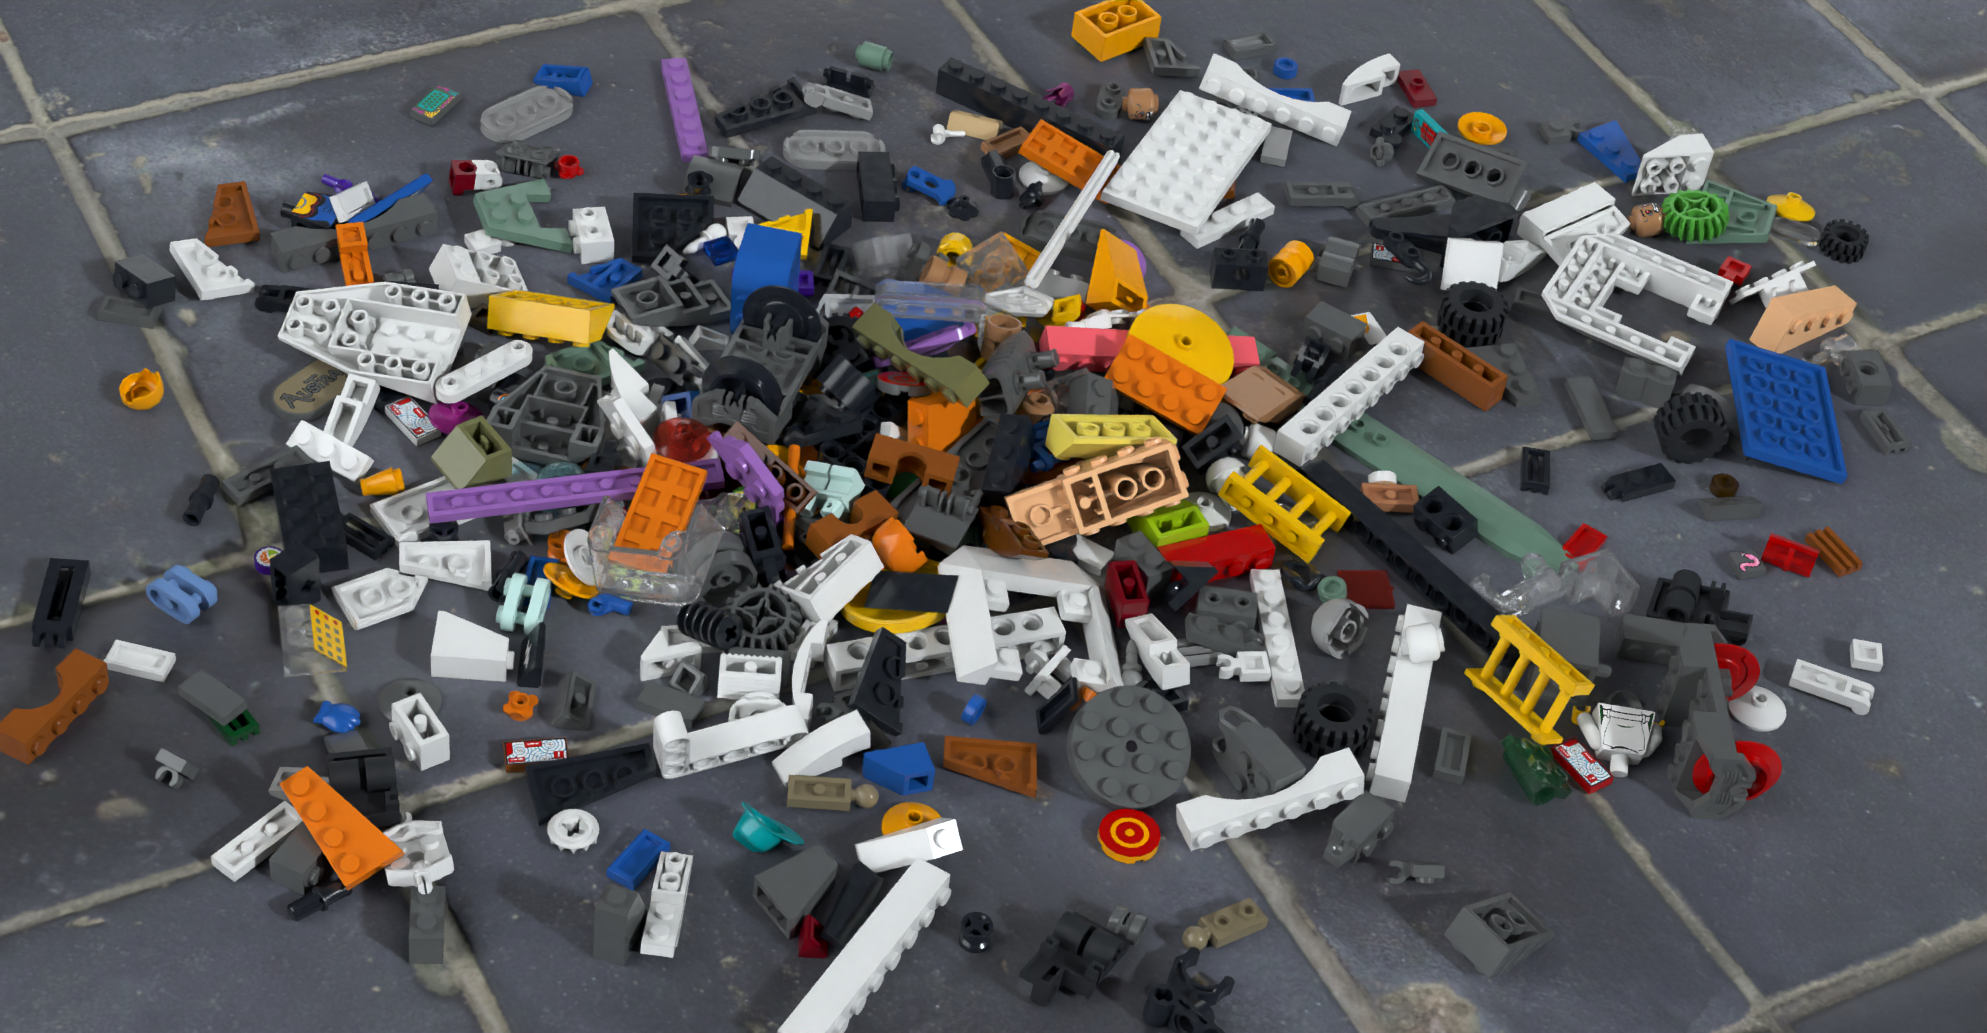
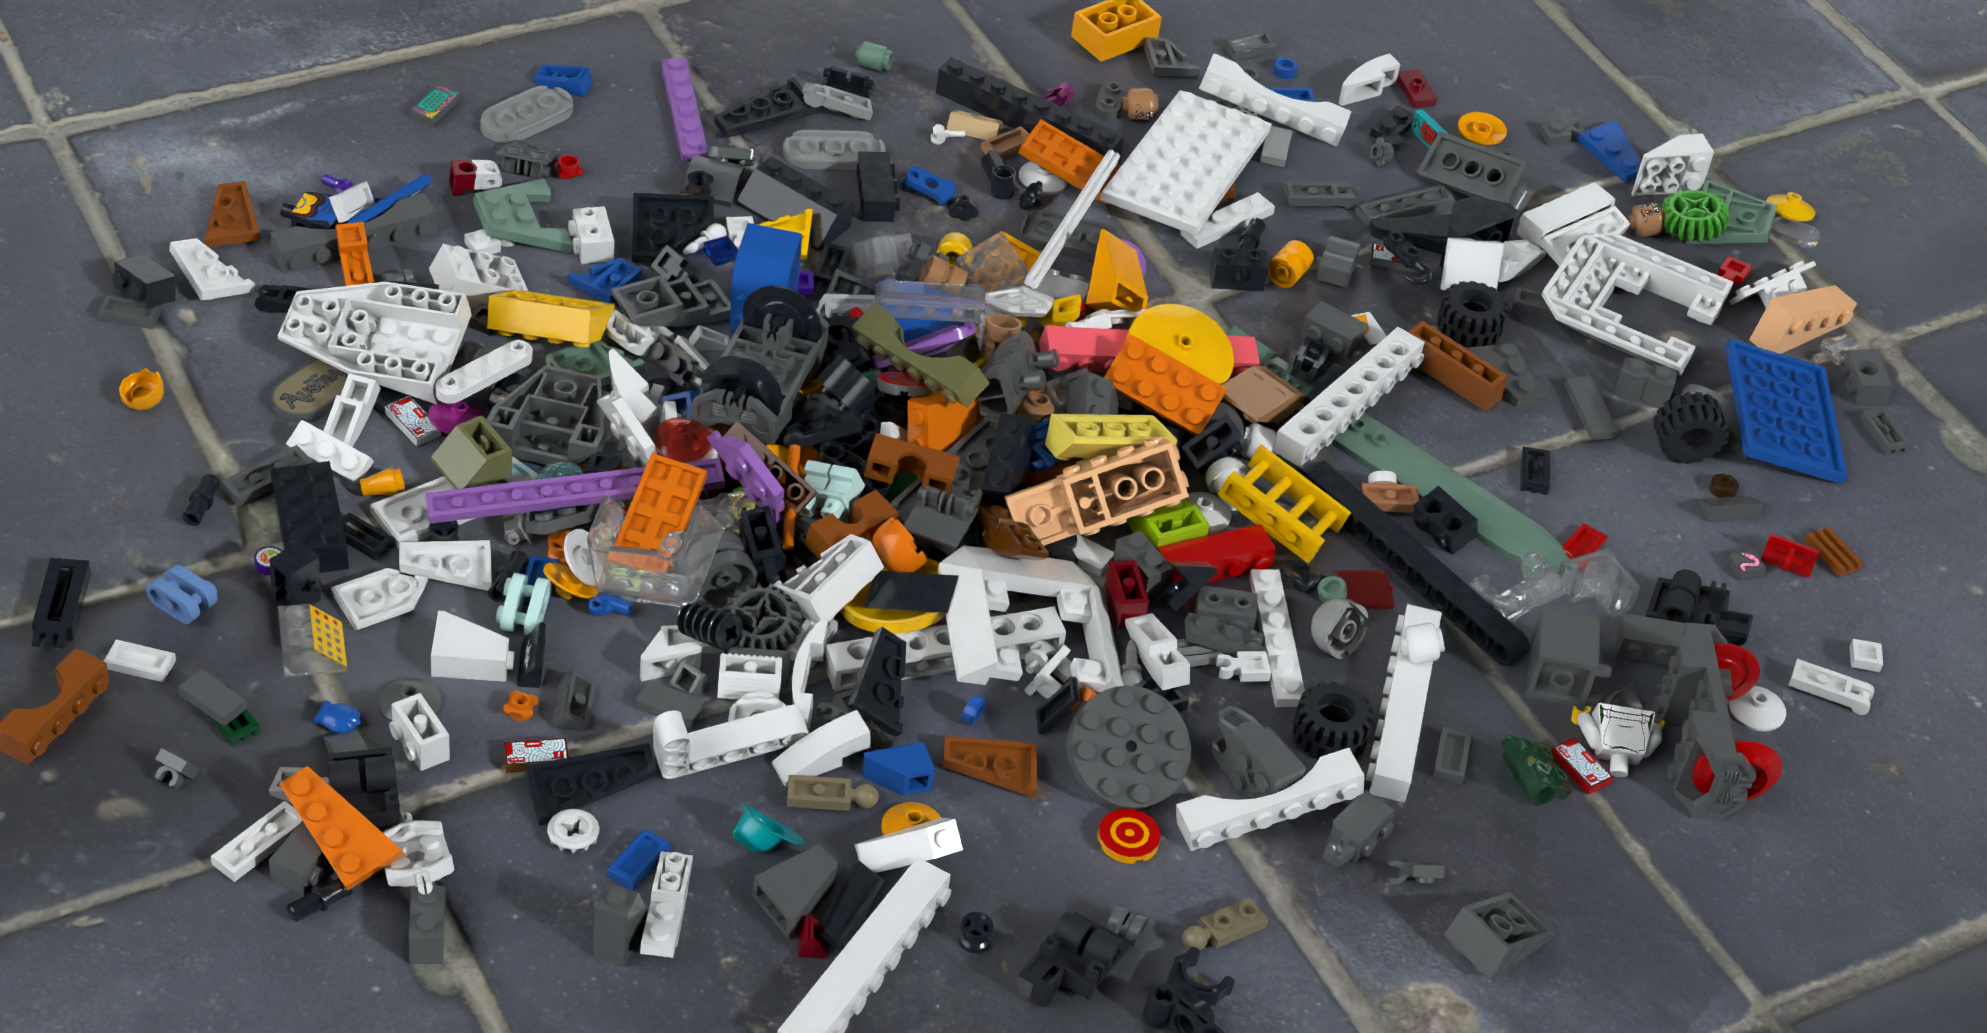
yellow fence [1464,615,1595,745] -> none
black hinge [1601,463,1676,502] -> none
black tyre [1819,219,1869,264] -> none

